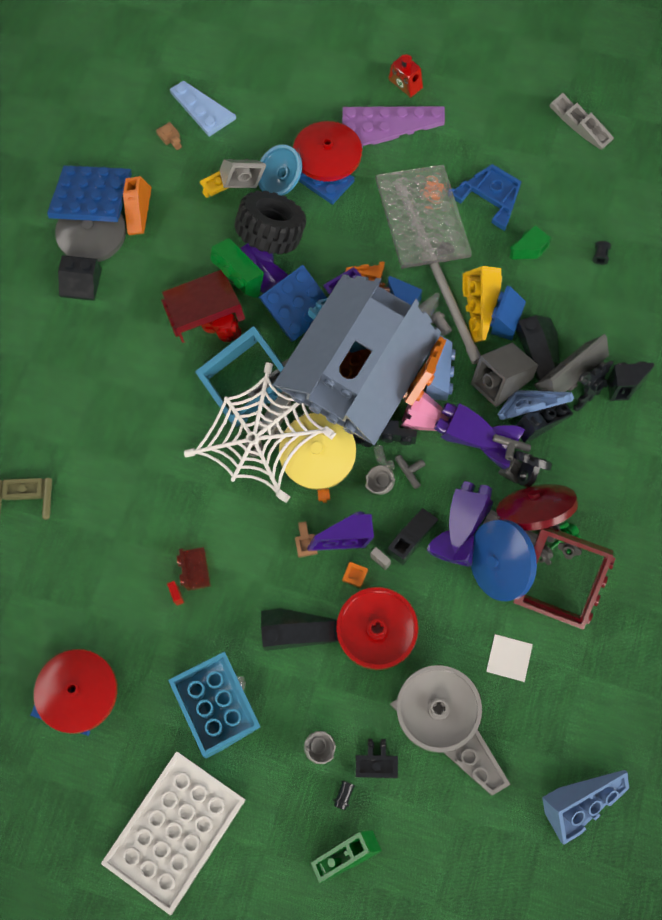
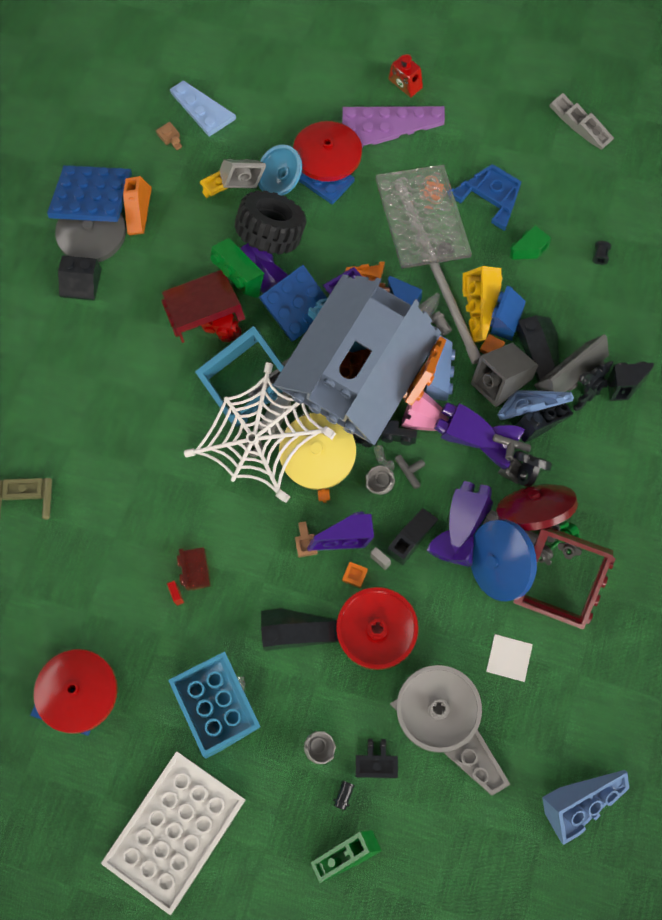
none -> orange tile [480,334,505,354]

